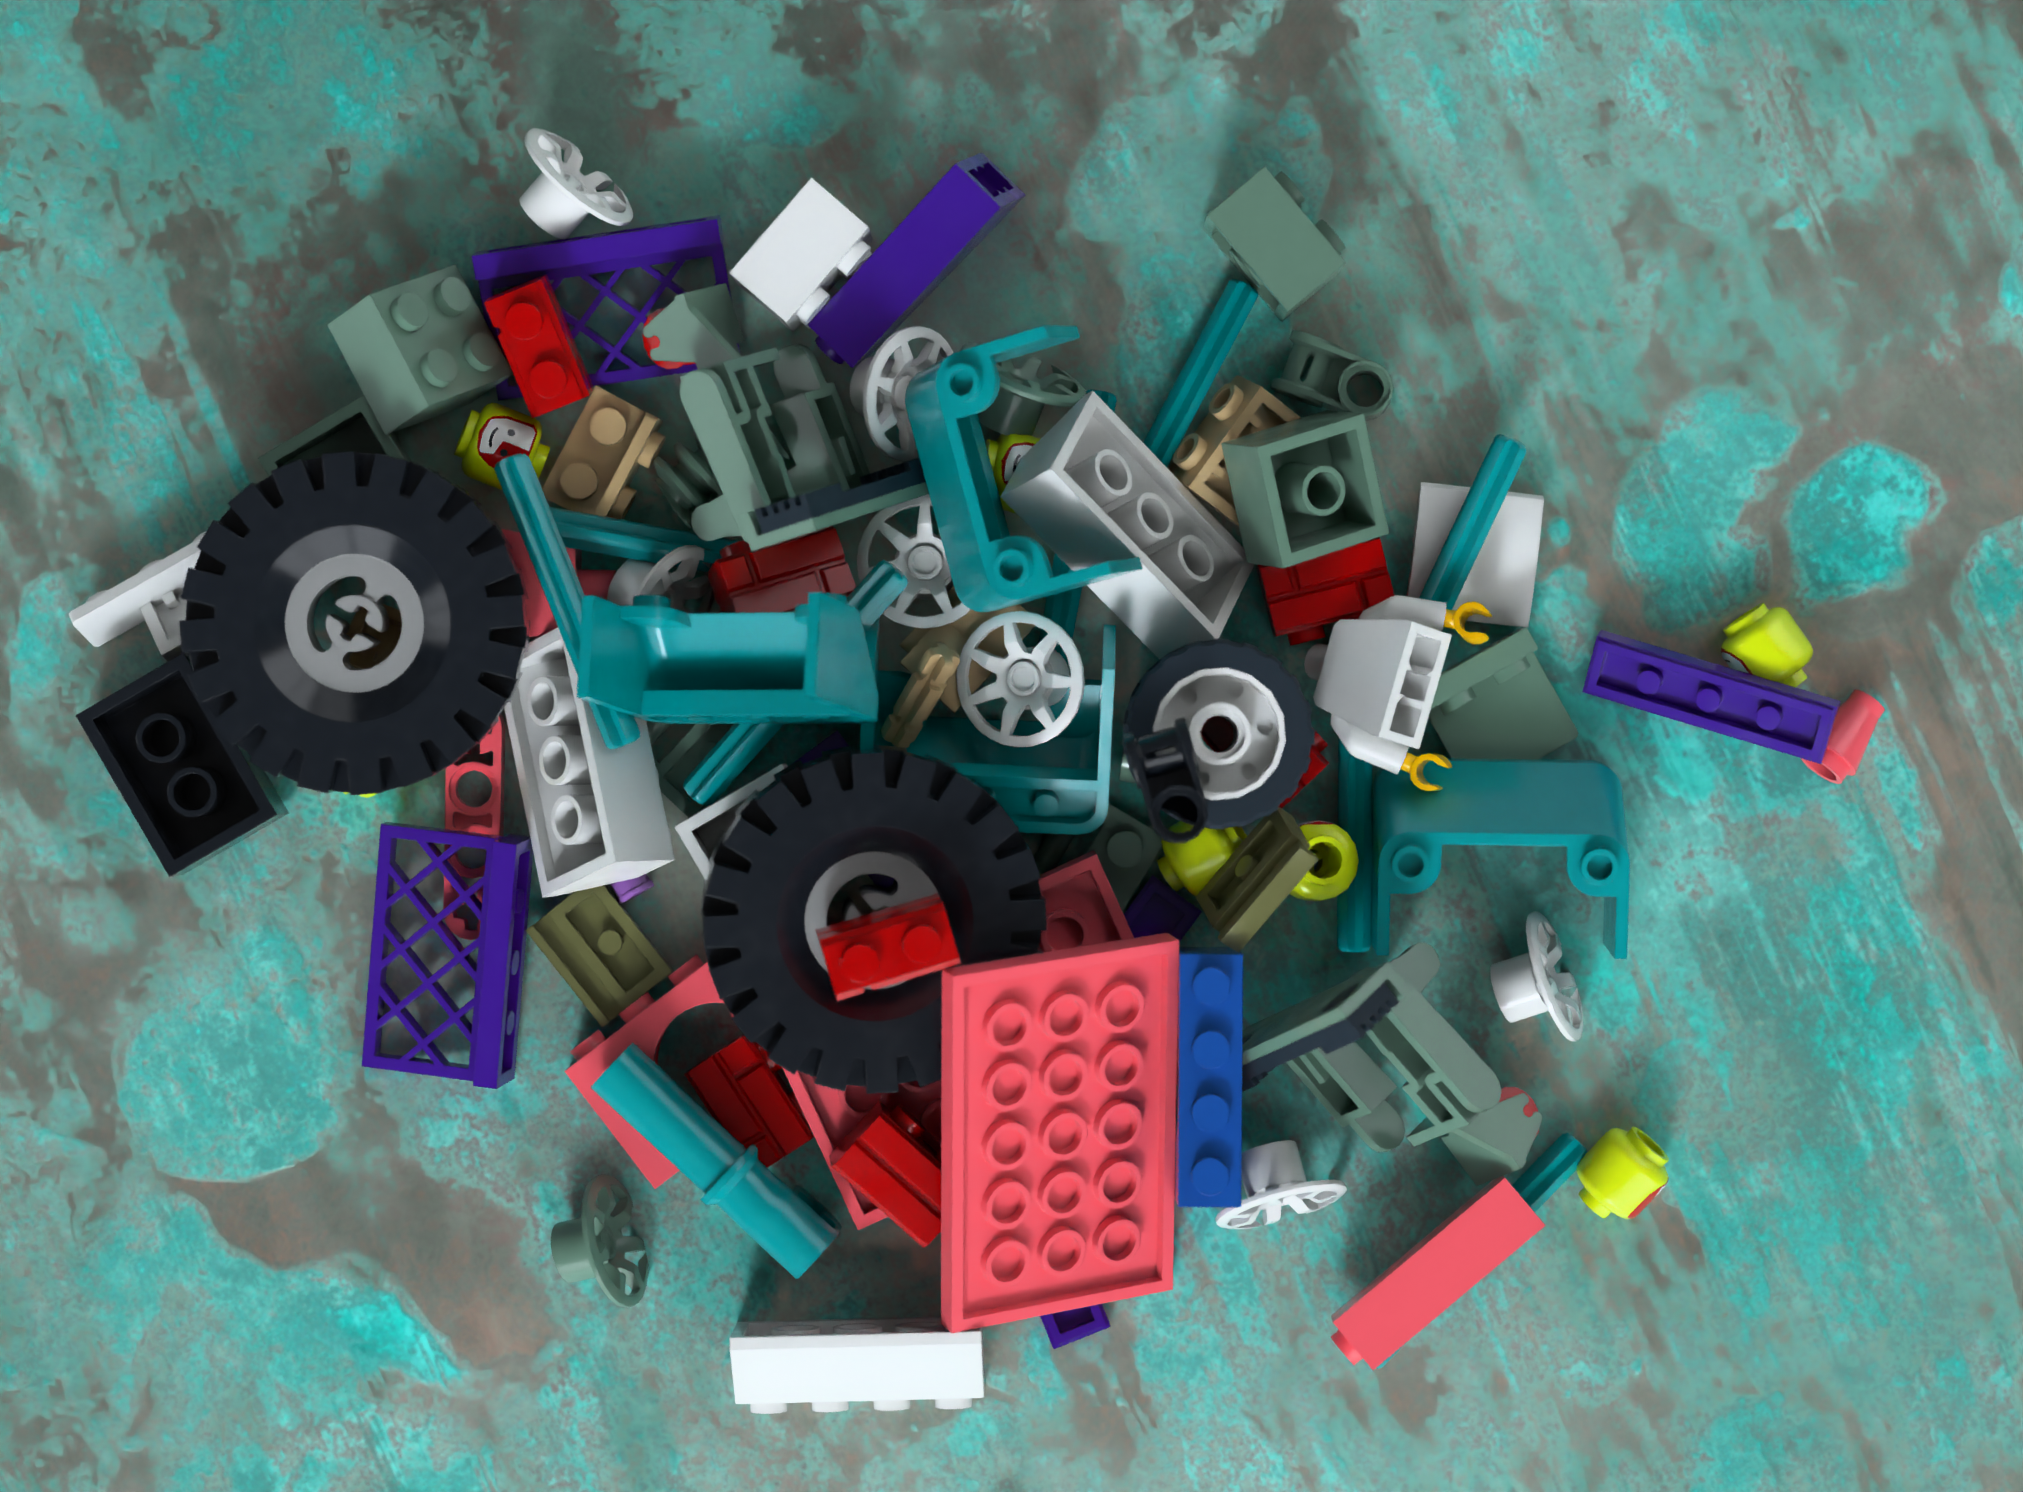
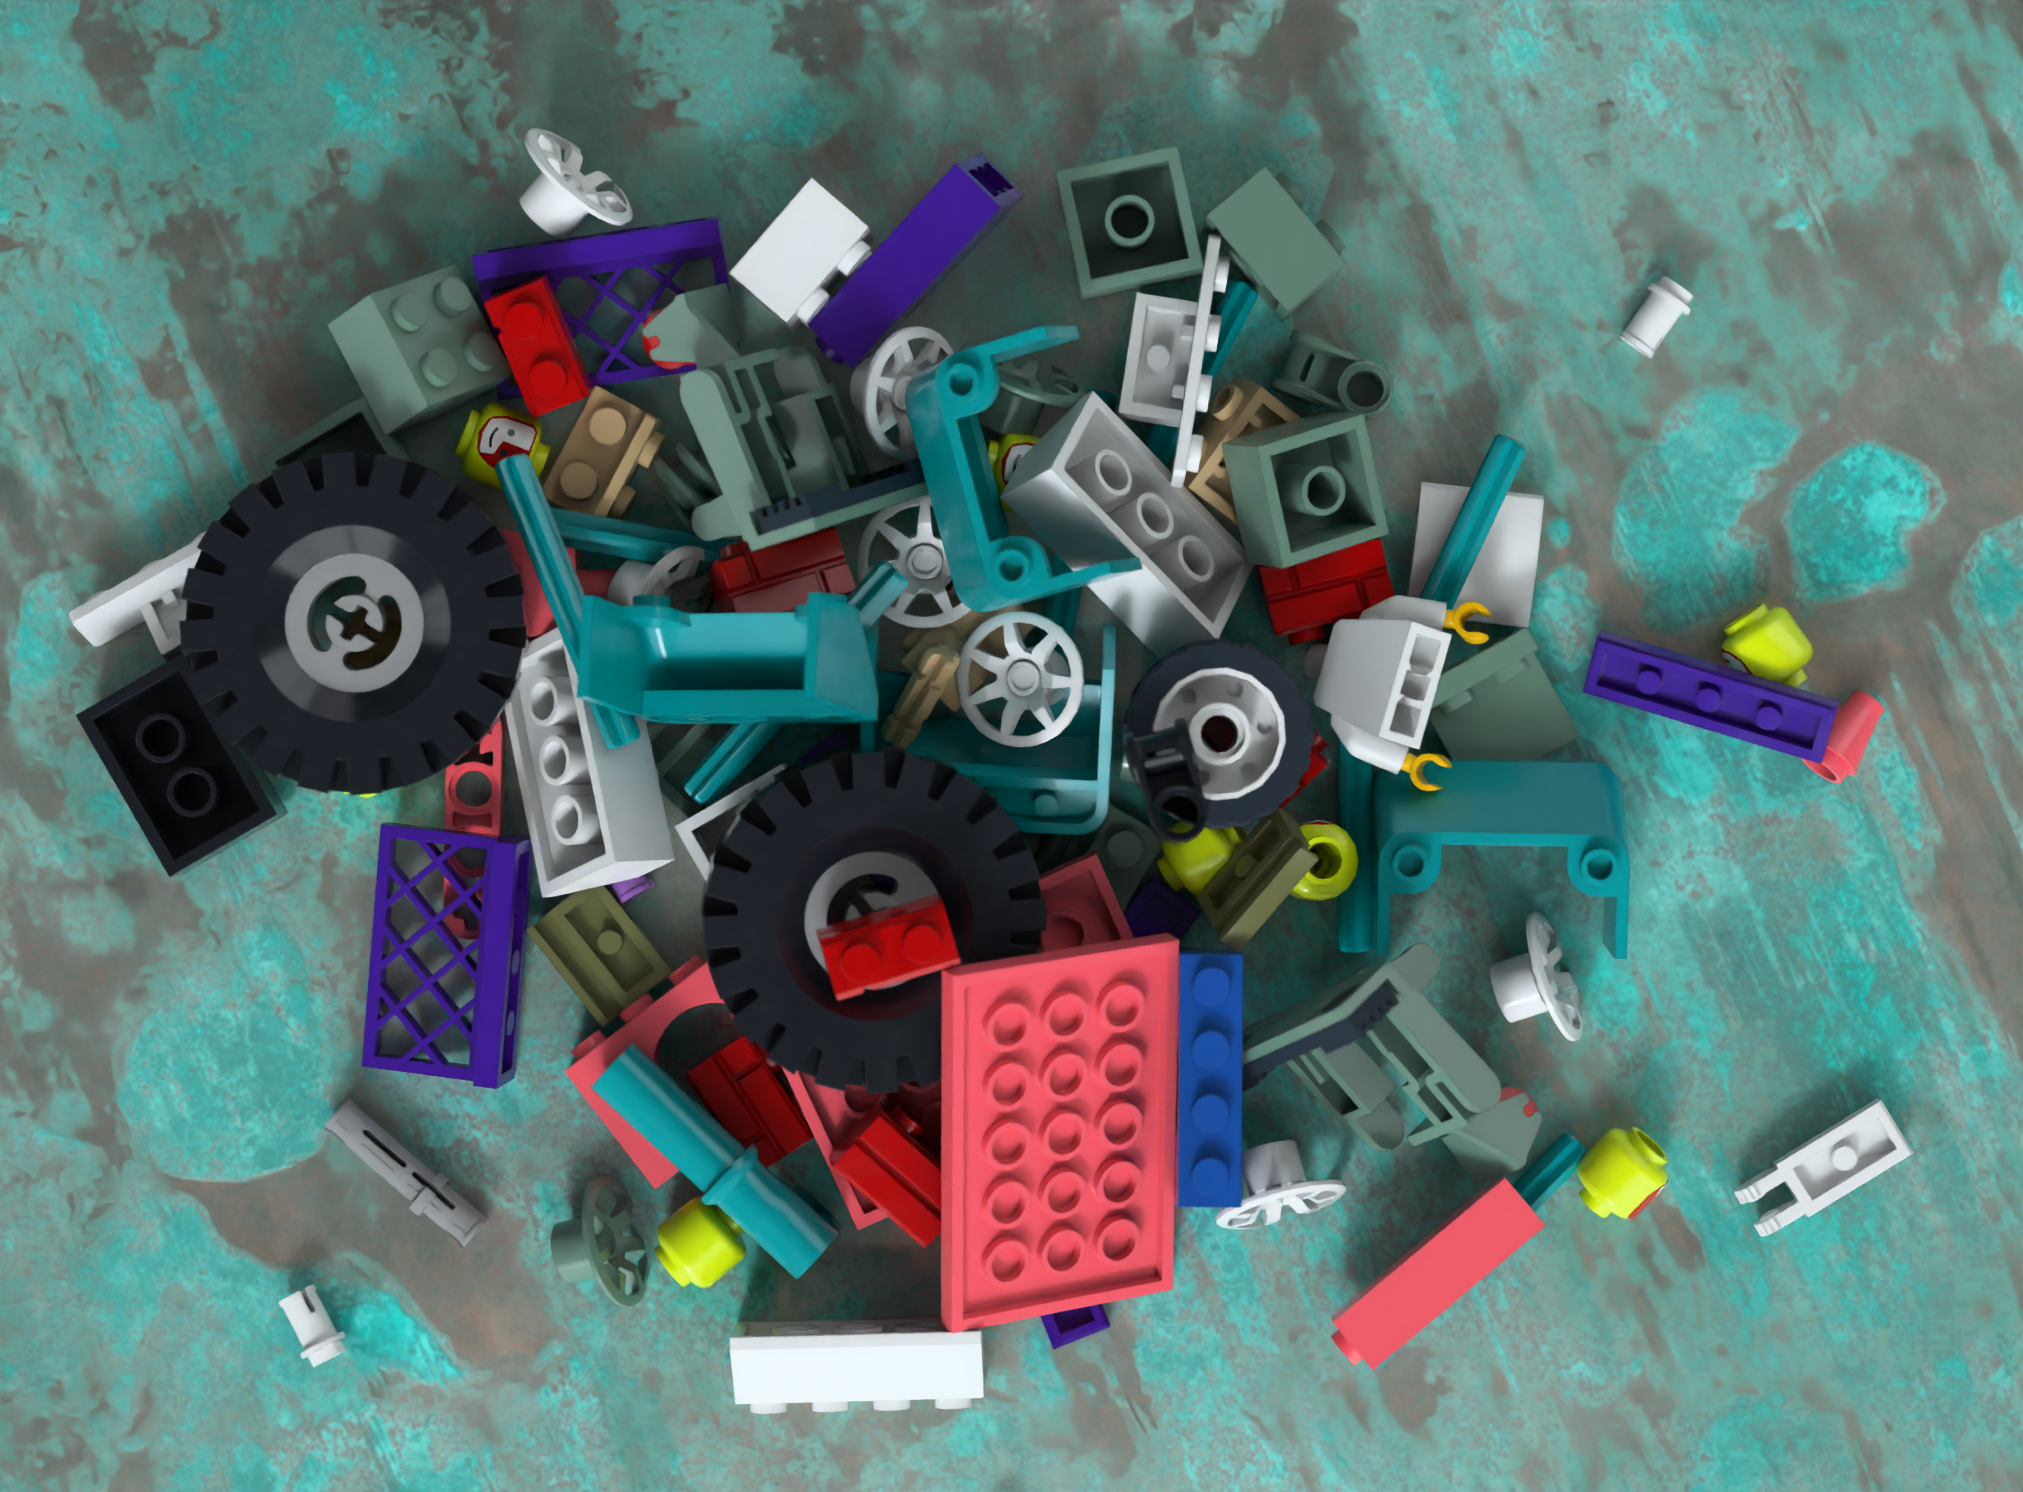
none -> white pin [278,1284,346,1368]
none -> light grey pin [324,1098,489,1249]
none -> neon yellow head [654,1196,746,1288]
none -> sand green brick [1055,145,1204,301]
none -> white bracket [1118,234,1230,488]
none -> white pin [1619,276,1693,359]
none -> white hinge [1734,1098,1914,1237]

